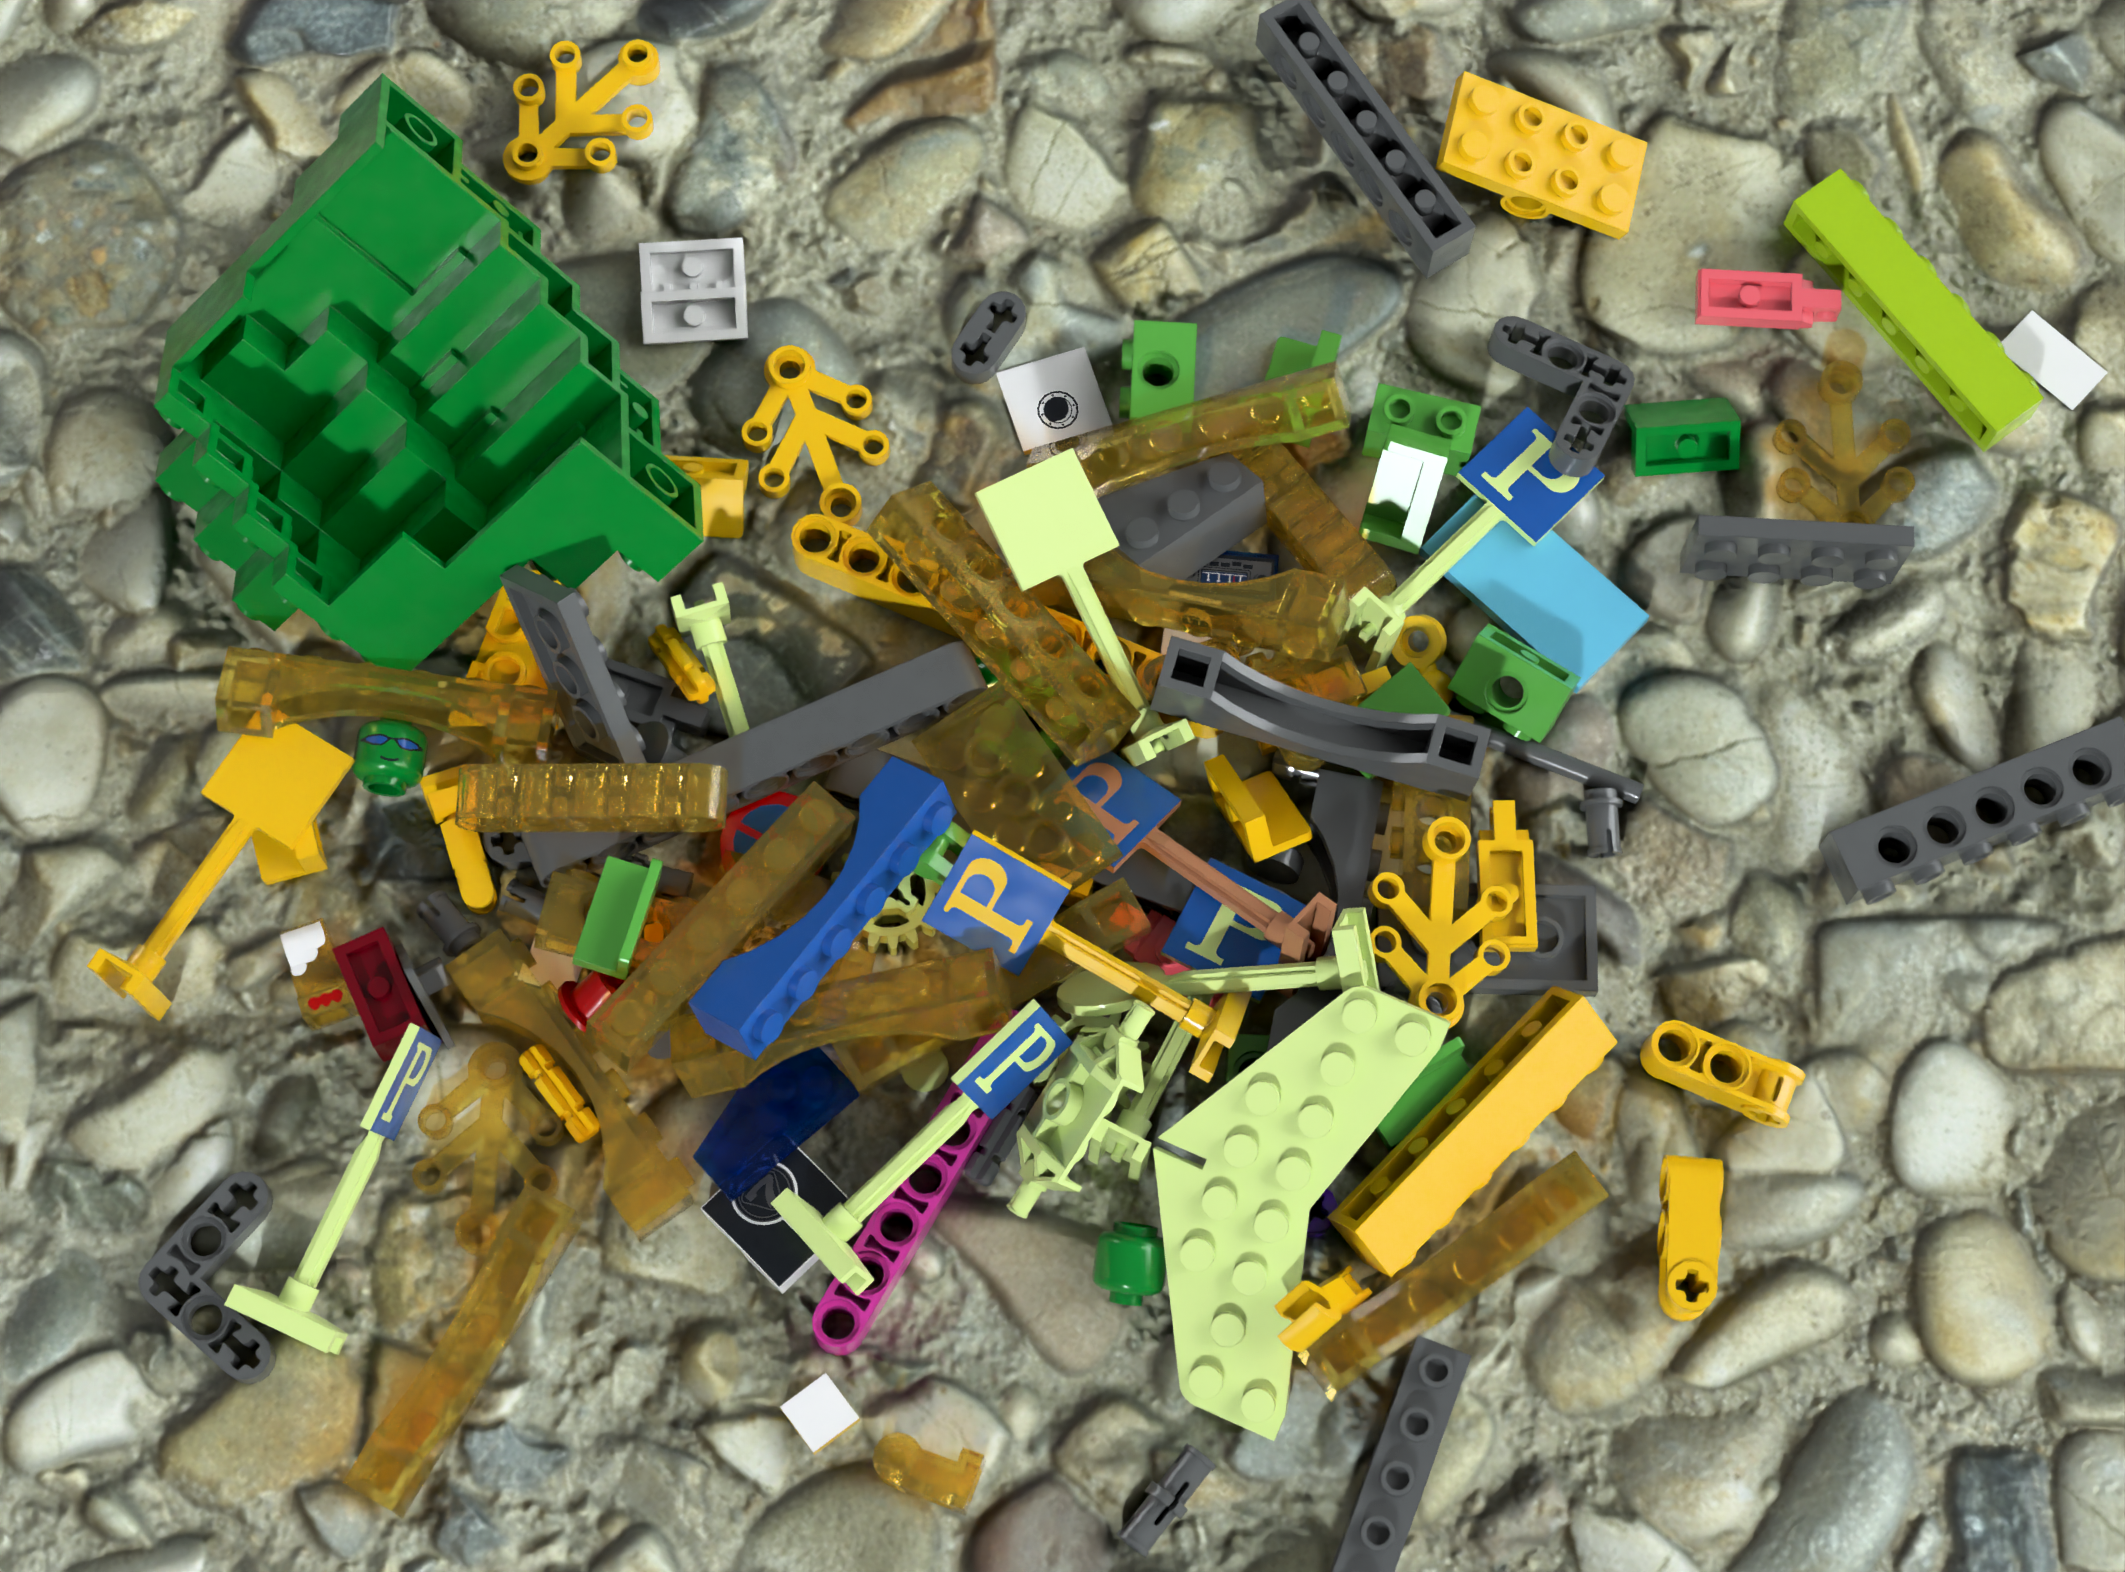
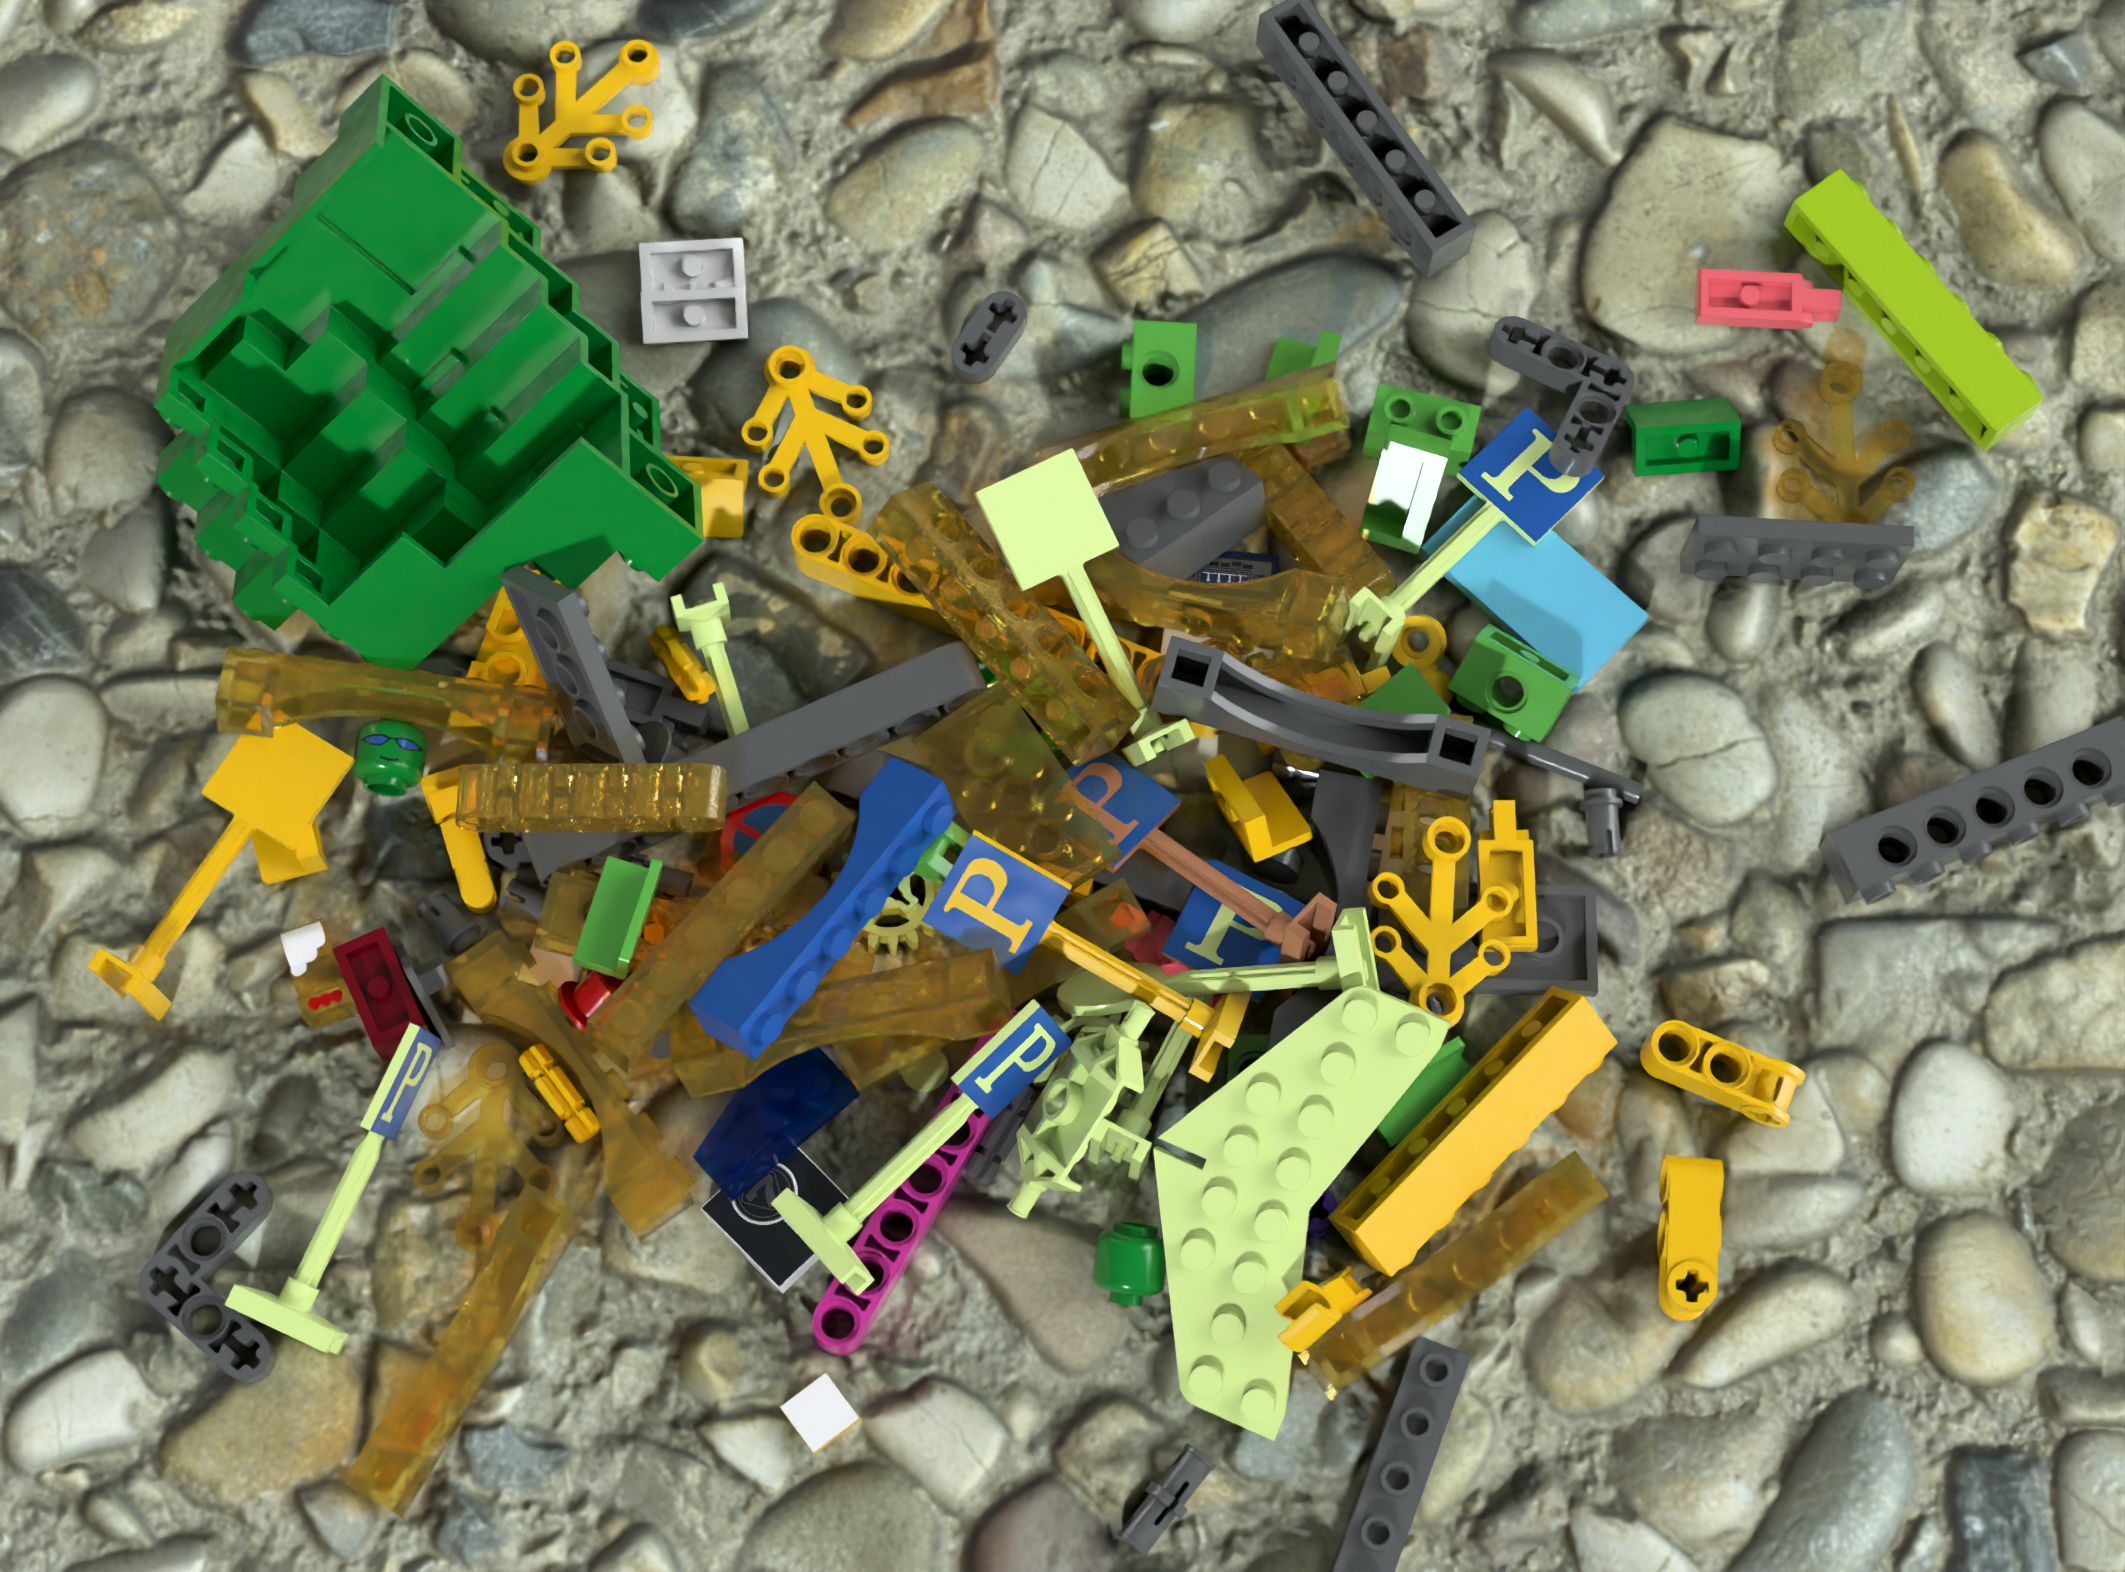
clear yellow leg [873,1432,986,1516] -> none
white sticker [996,347,1114,455] -> none
yellow plate [1435,71,1648,240] -> none
white sticker [2001,311,2108,410] -> none

